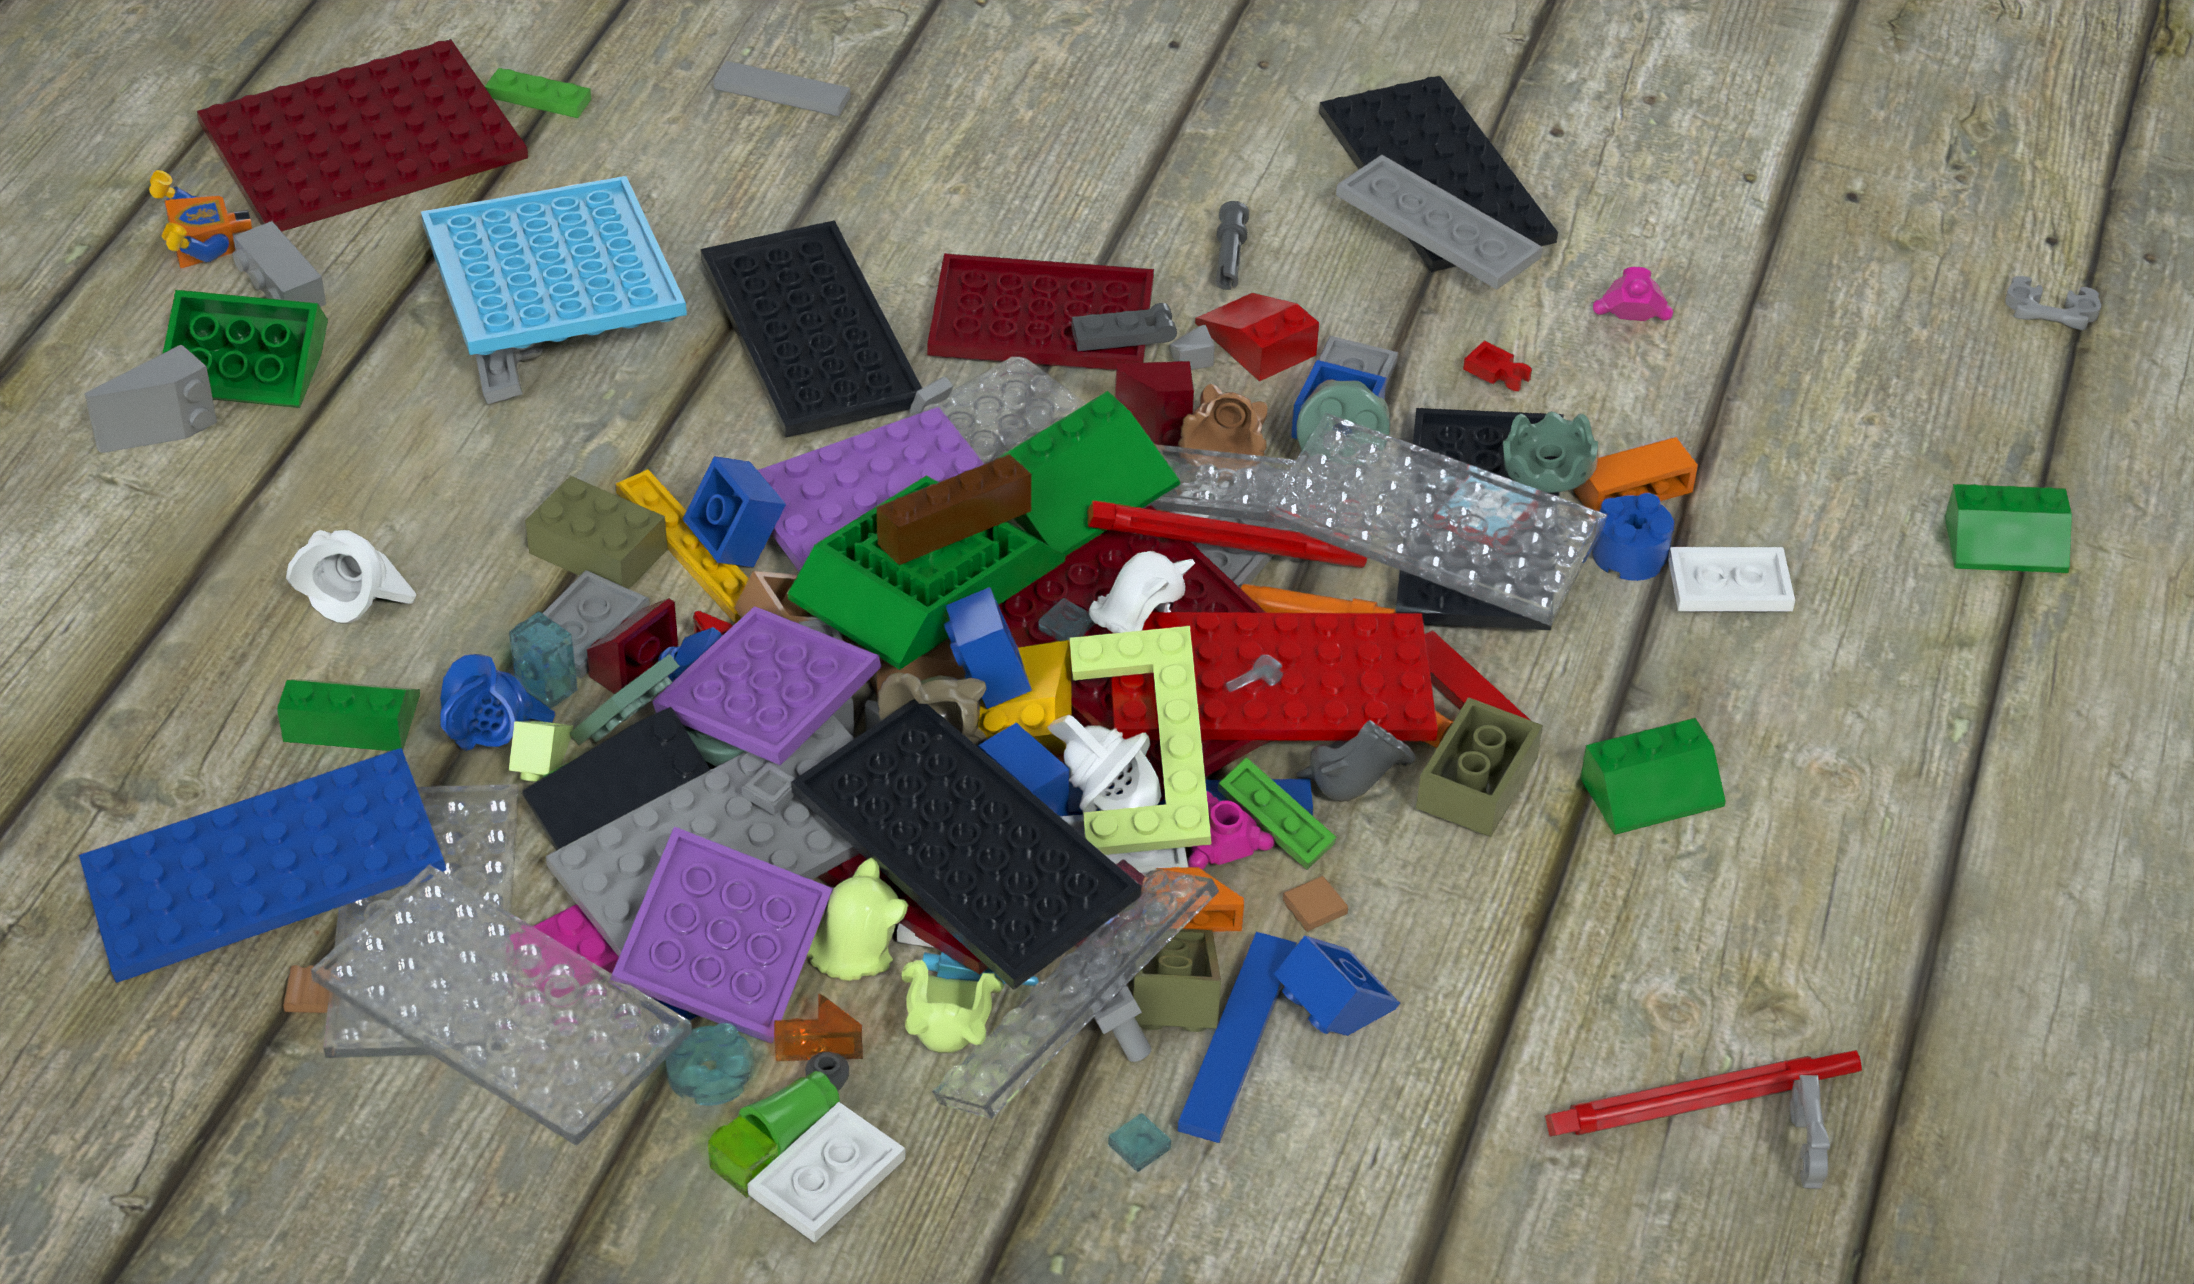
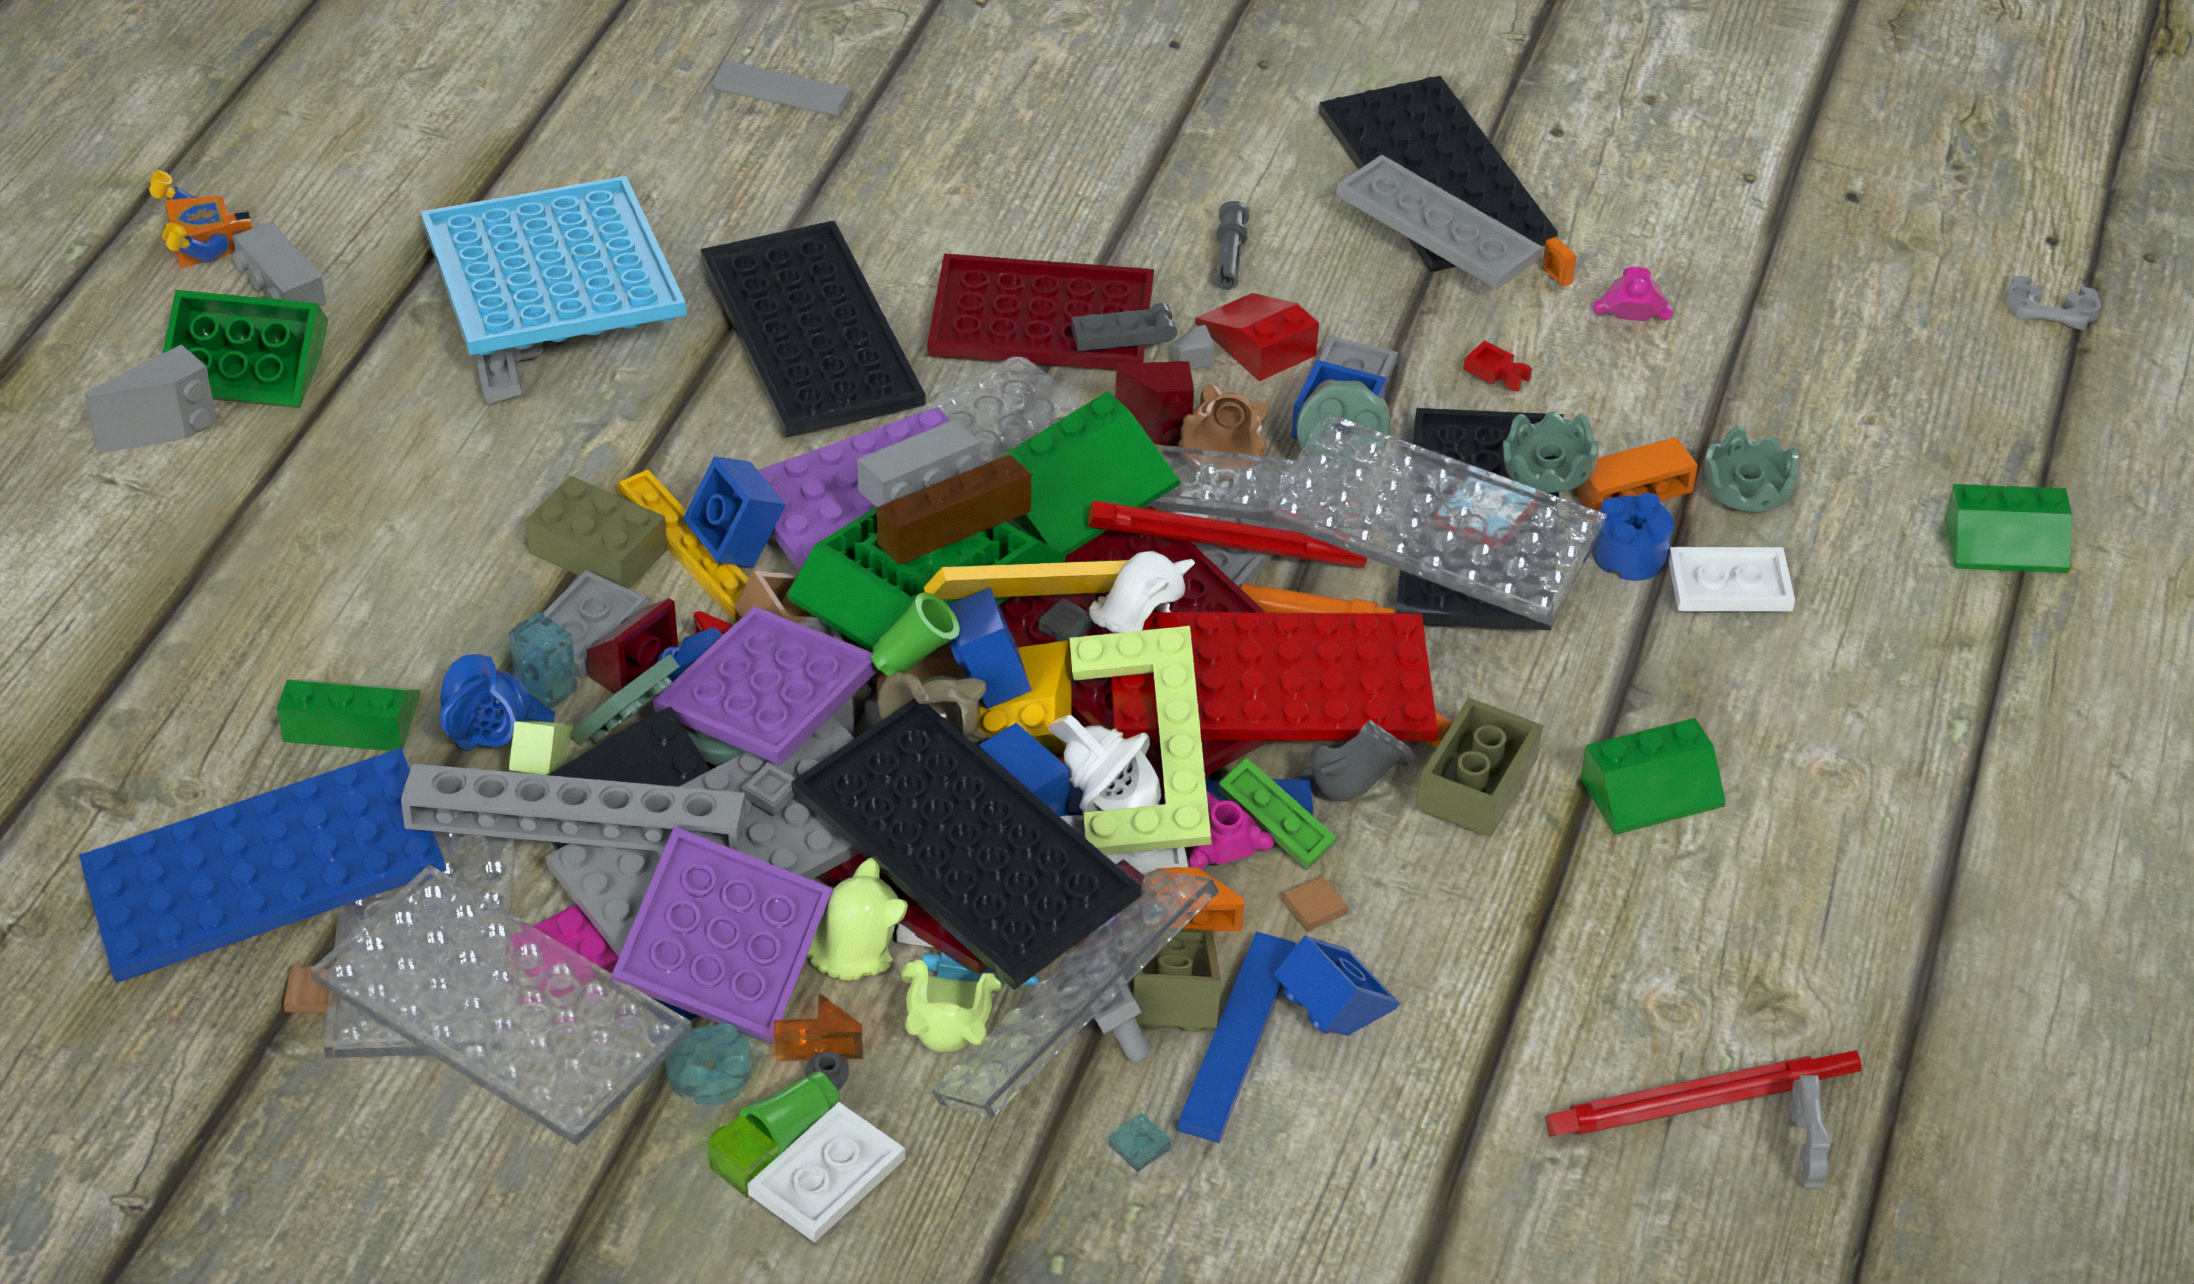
dark red plate [197,39,528,232] -> none
white helmet [286,530,417,623] -> none
bright green plate [485,68,591,118] -> none
light grey tile [910,377,953,415] -> none
clear light blue hand [1226,655,1283,692] -> none
red tile [1425,630,1530,720] -> none
none -> light grey brick [401,763,746,852]
none -> light grey brick [857,420,980,507]
none -> bright green plant [871,592,960,676]
none -> yellow tile [924,560,1129,599]
none -> orange tile [1542,237,1577,287]
none -> sand green plate [1702,426,1799,513]

